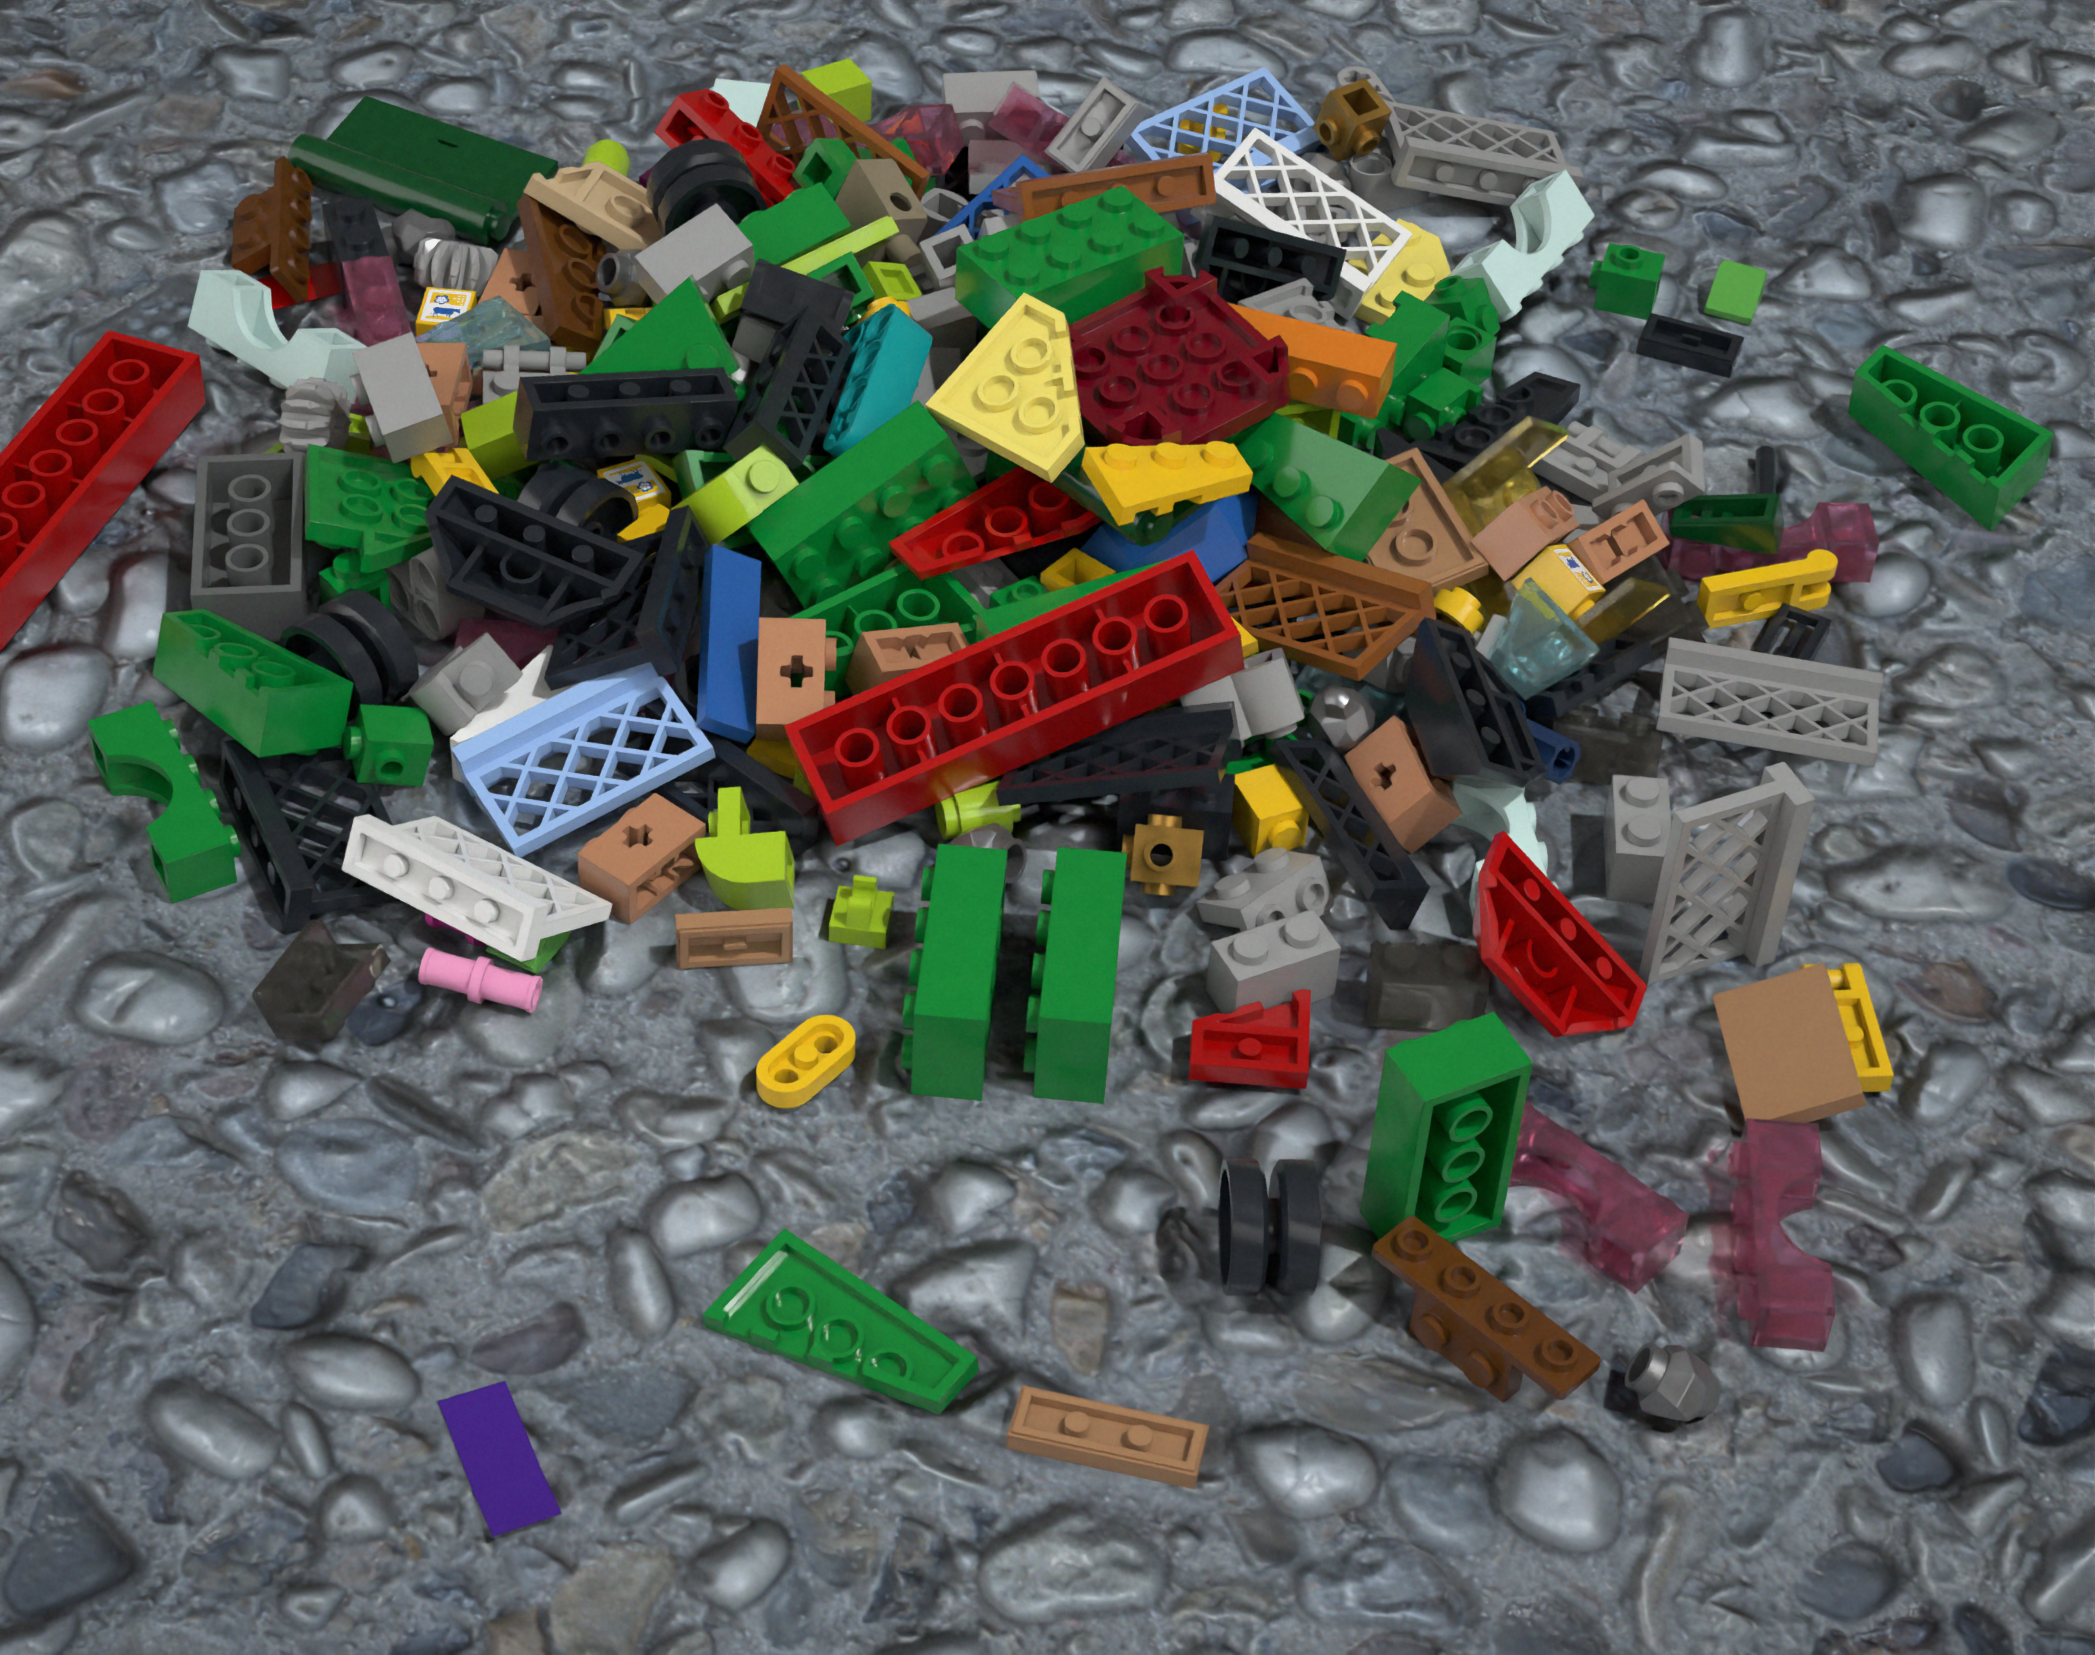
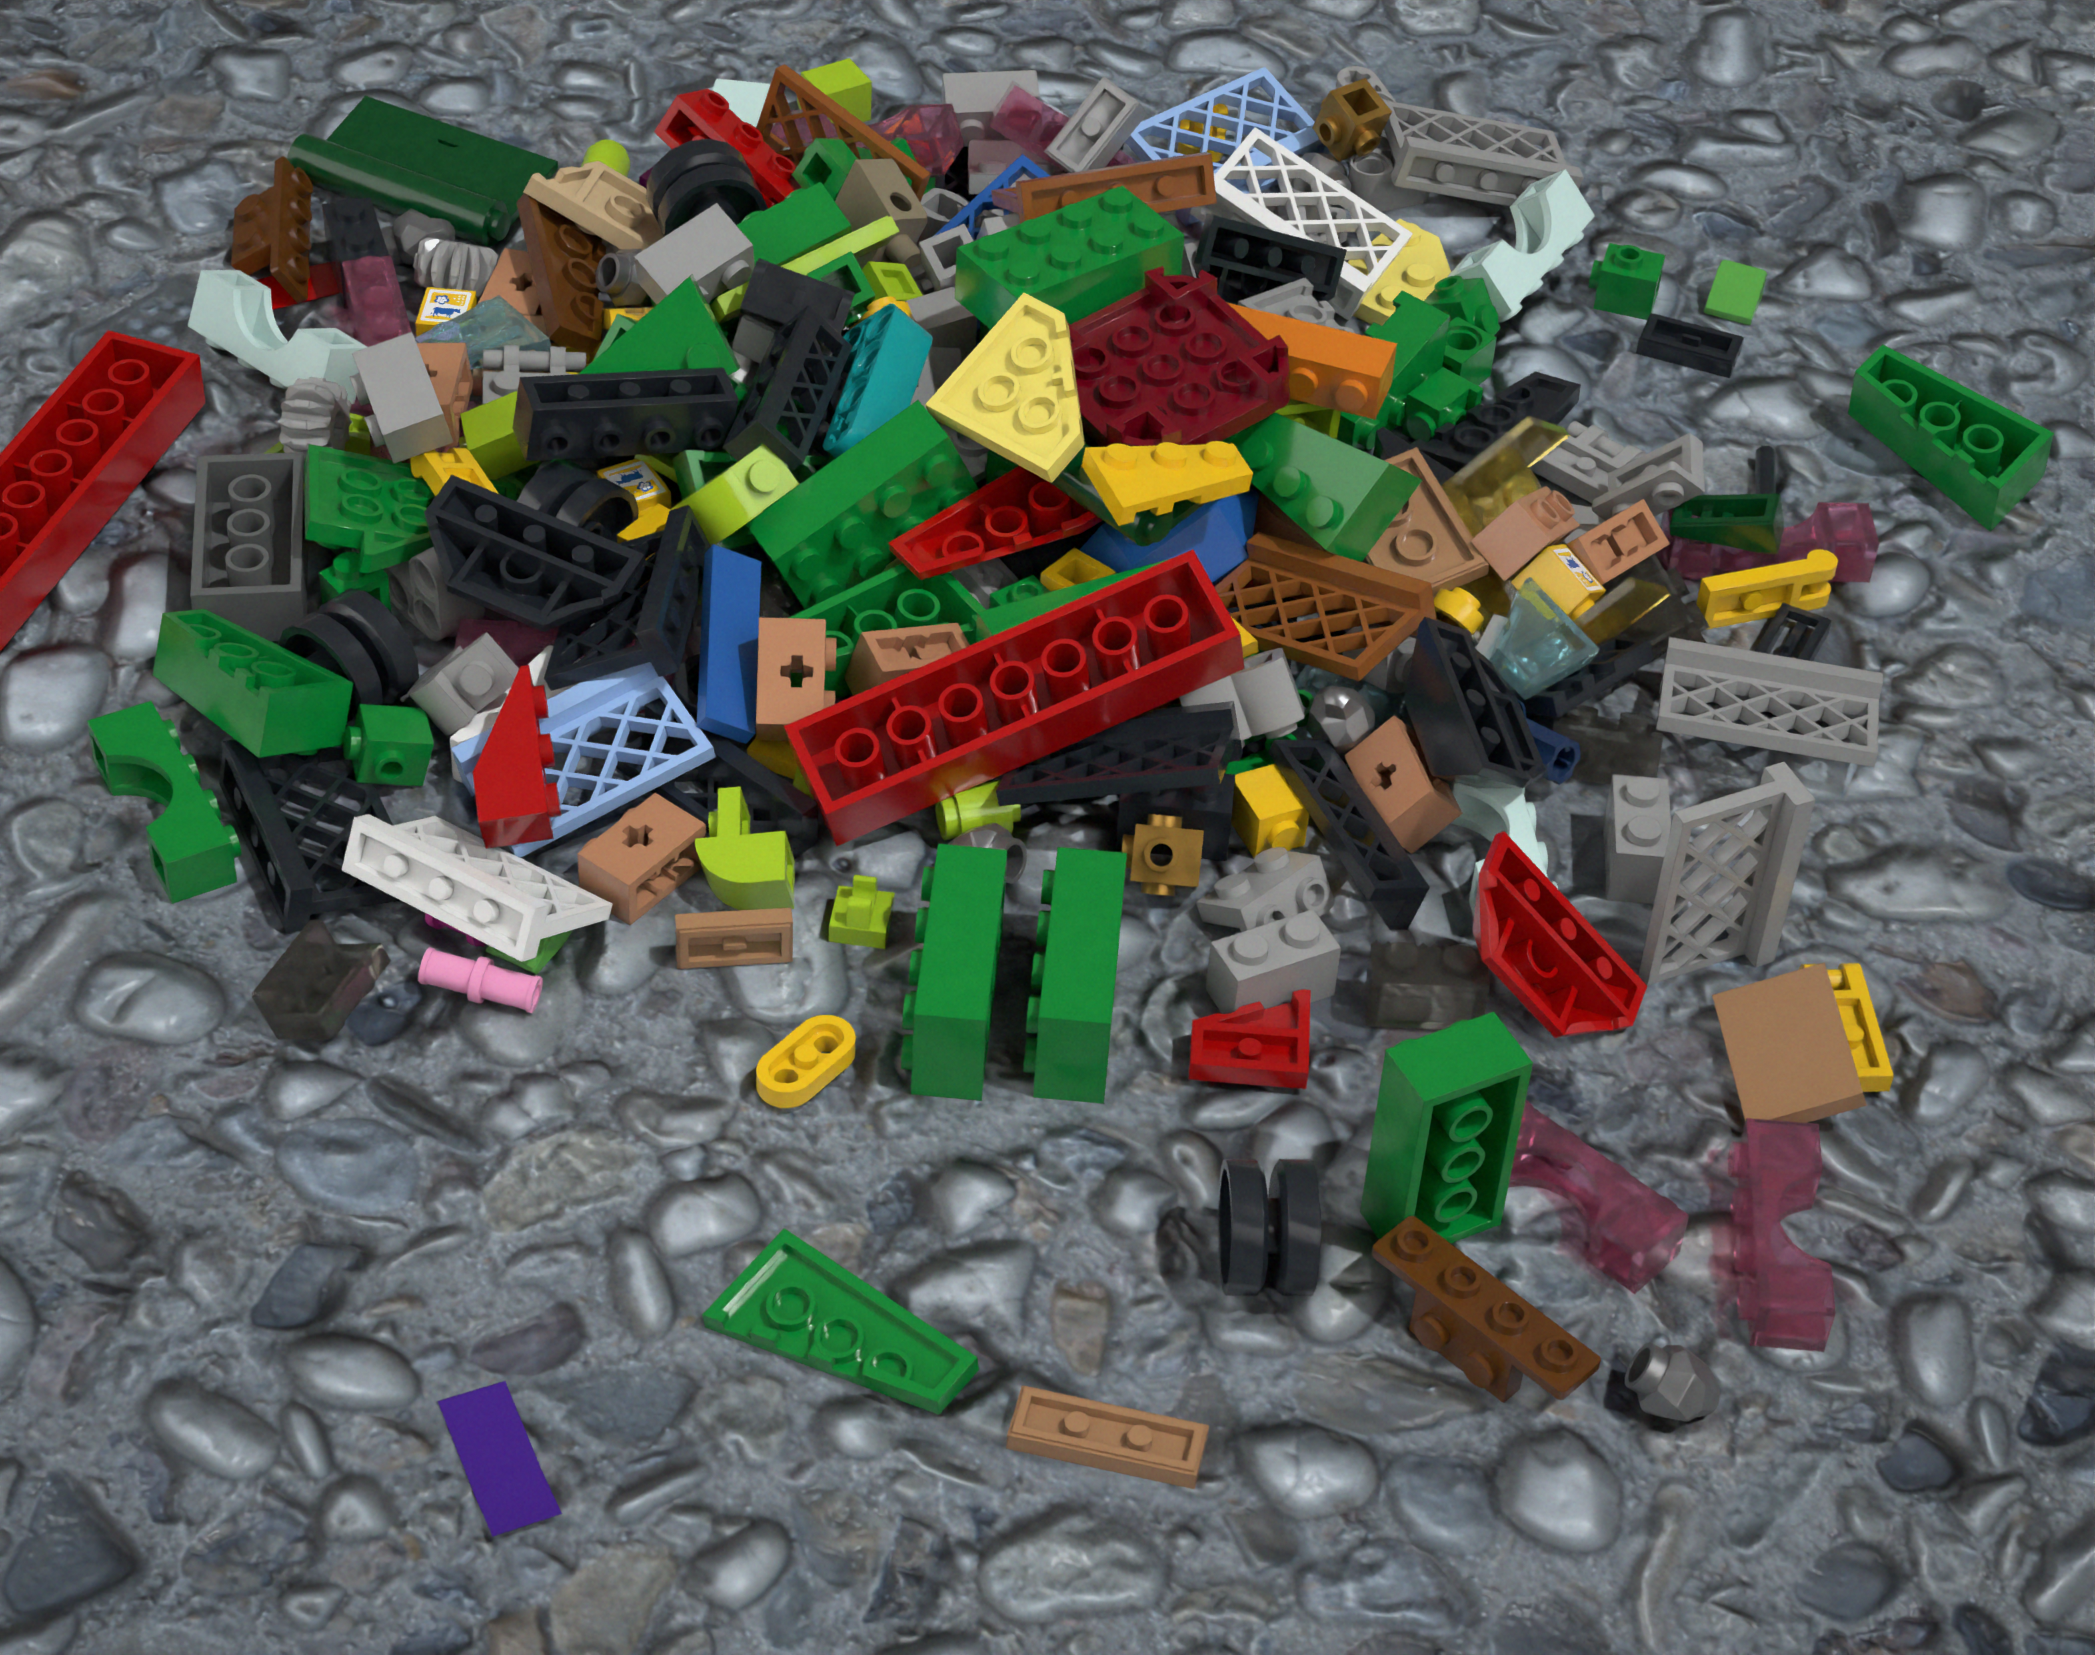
none -> red slope [473,665,561,849]

